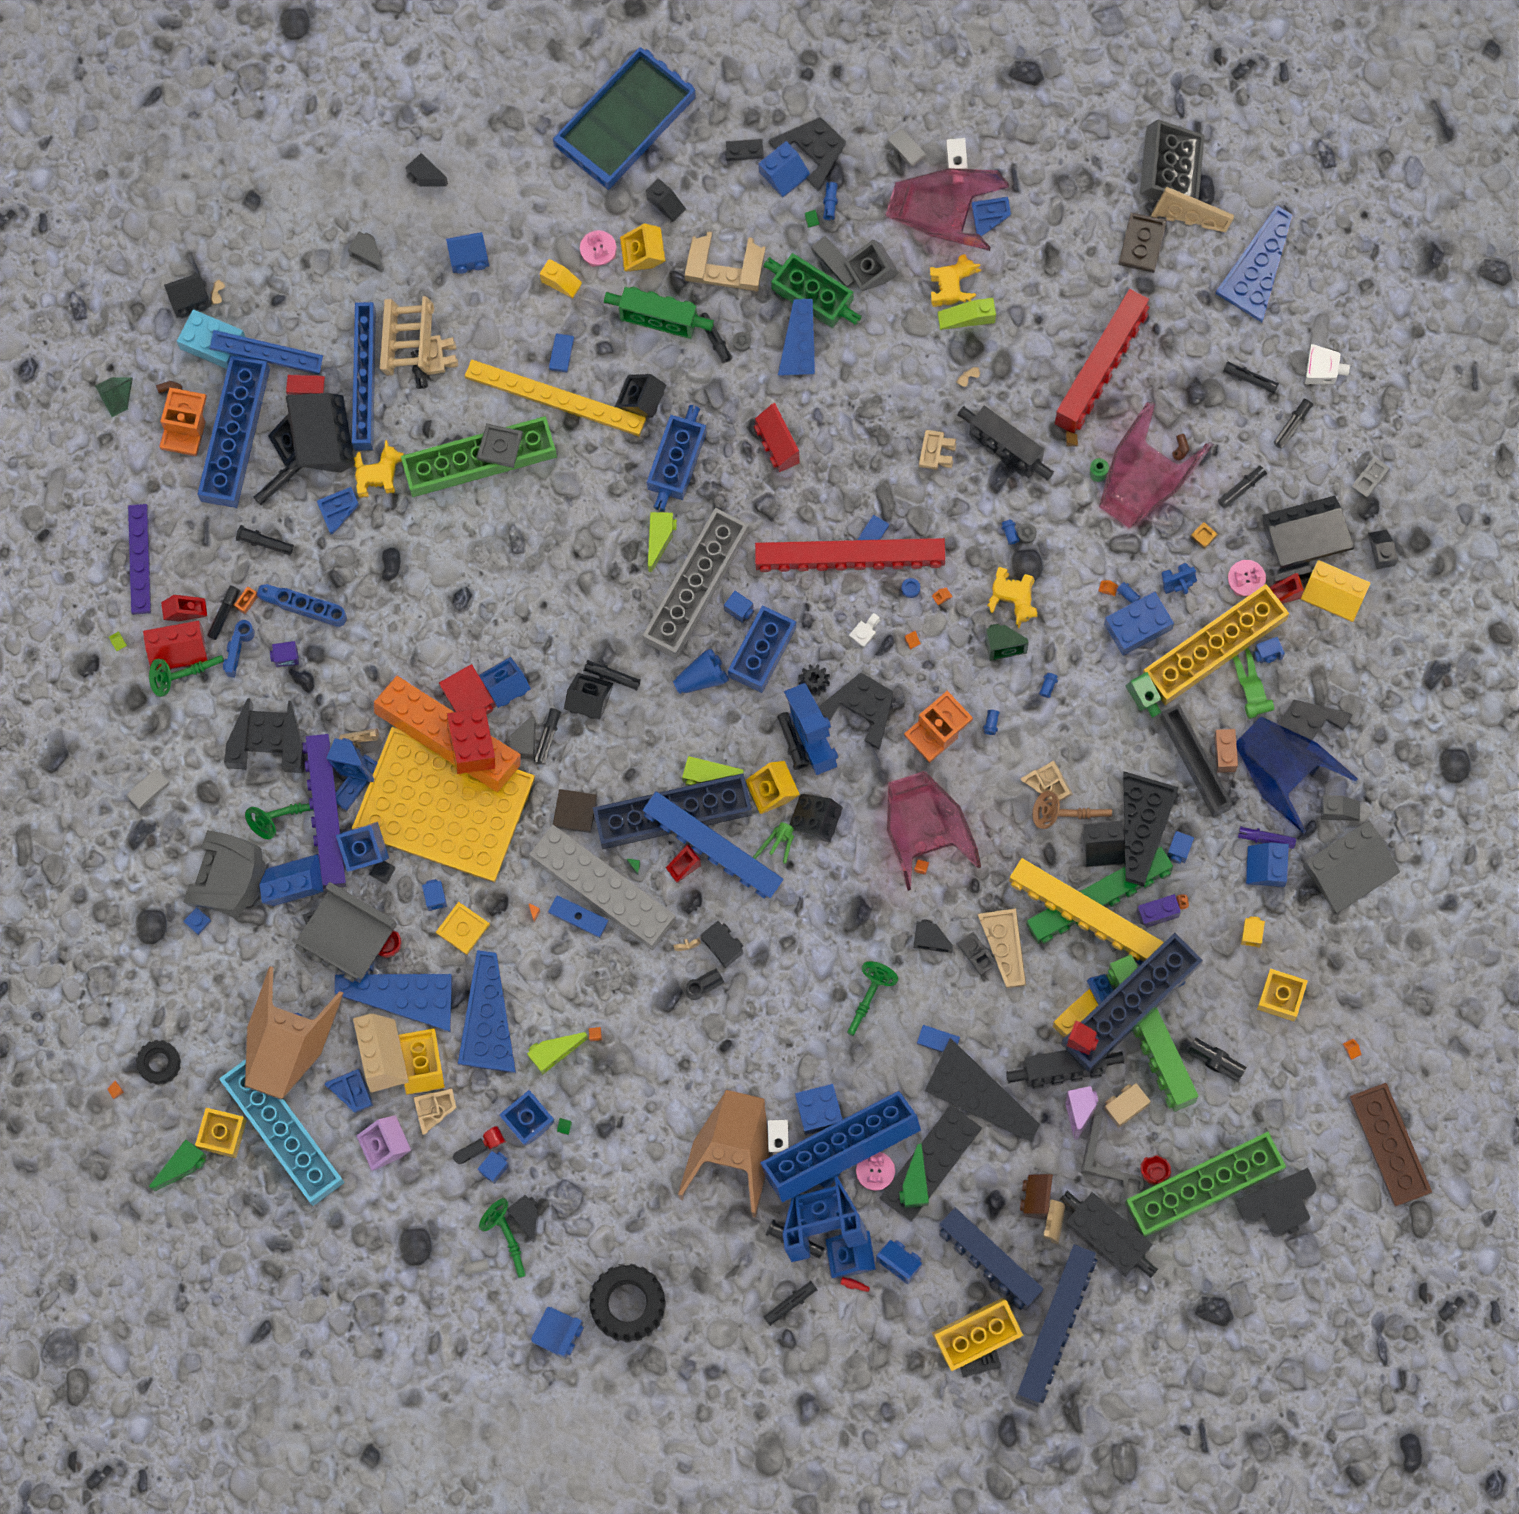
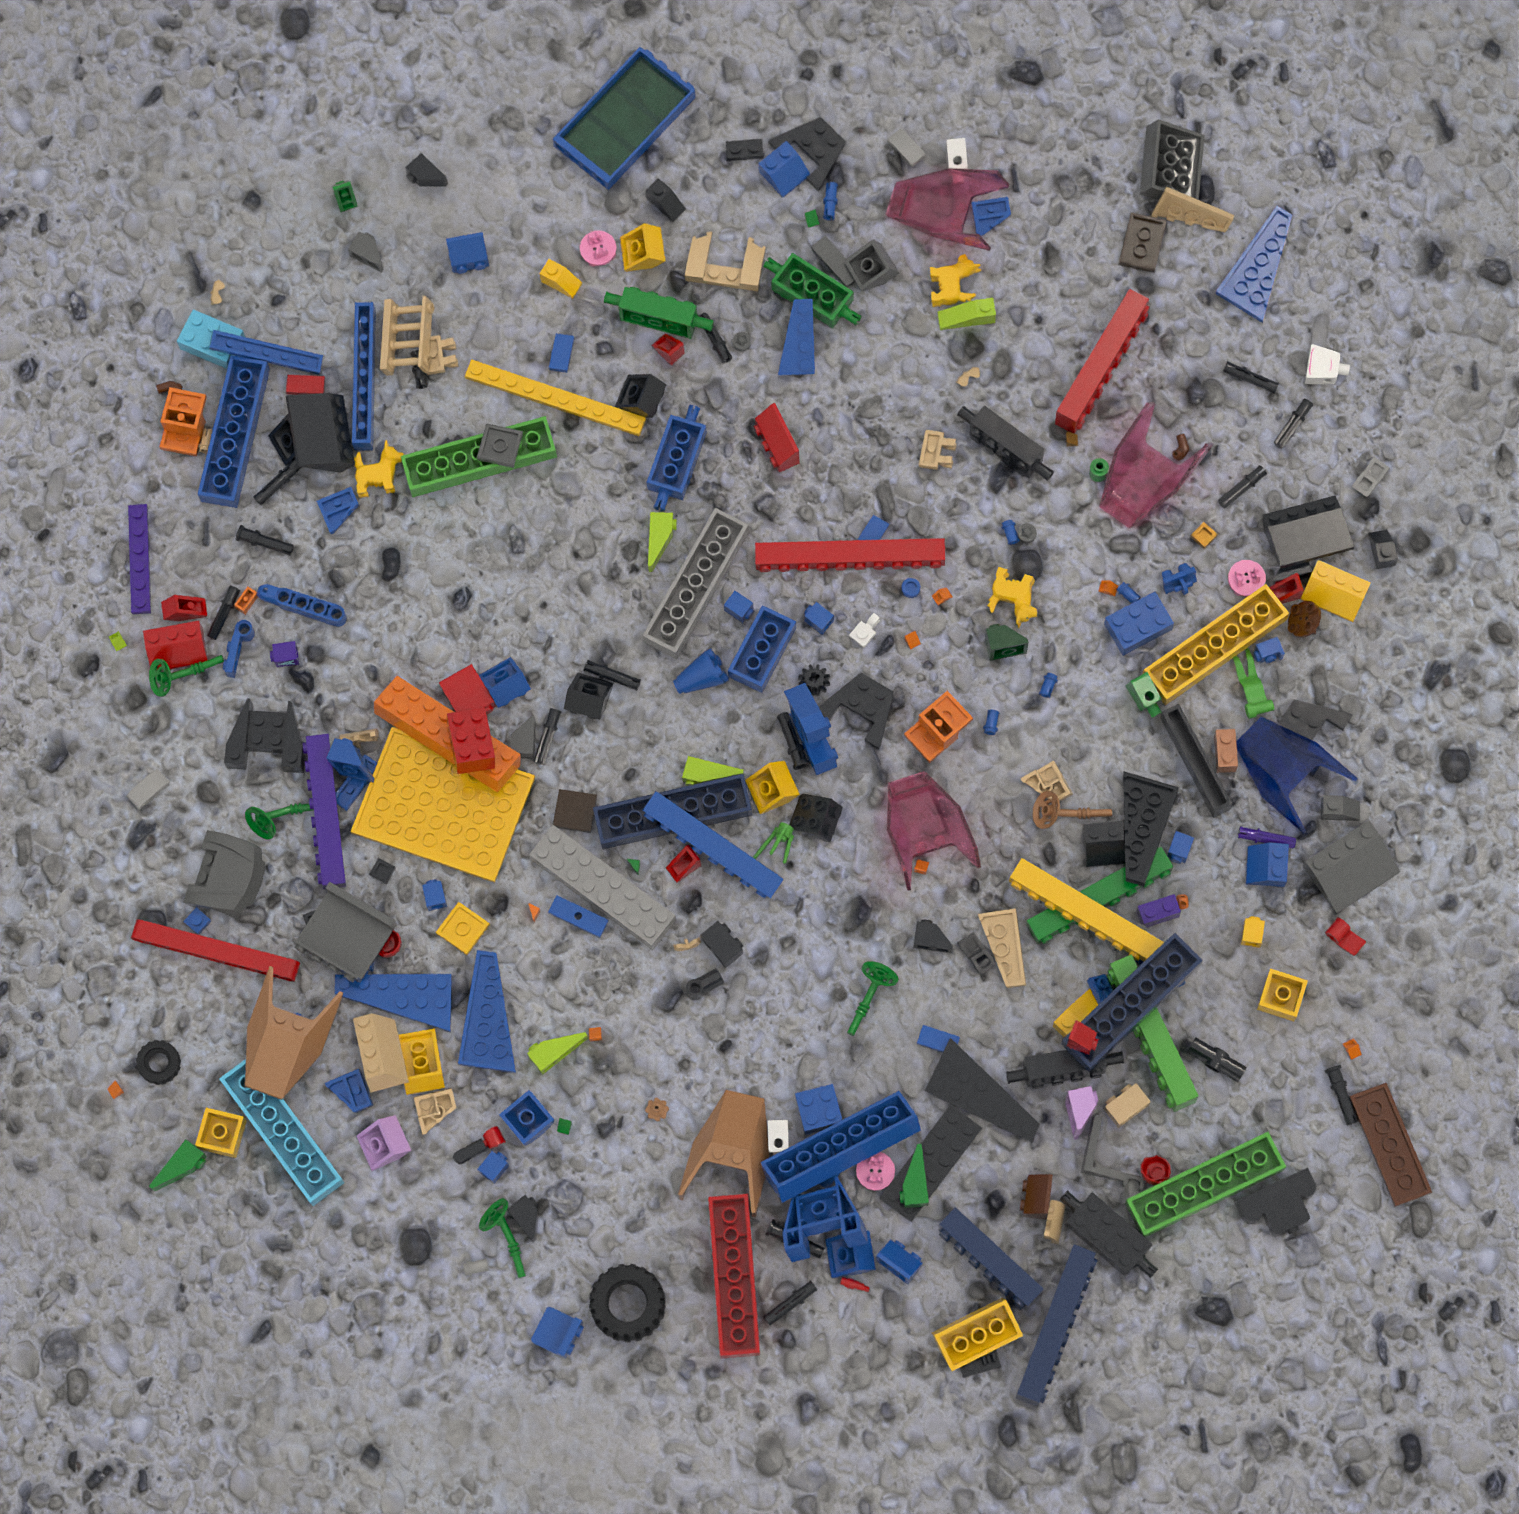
clear green slope [95,377,133,417] -> none
black slope [164,273,211,318] -> none
blue slope [259,854,324,906] -> none
blue brick [336,822,389,872] -> none
none -> red beam [131,919,301,982]
none -> tan pin [198,429,213,454]
none -> green slope [332,180,358,212]
none -> medium nougat plant [645,1097,669,1122]
none -> red slope [651,334,685,366]
none -> red brick [708,1194,760,1359]
none -> blue brick [804,602,834,635]
none -> reddish brown plate [1288,601,1321,638]
none -> black pin [1324,1065,1359,1126]
none -> red panel [1325,917,1366,956]

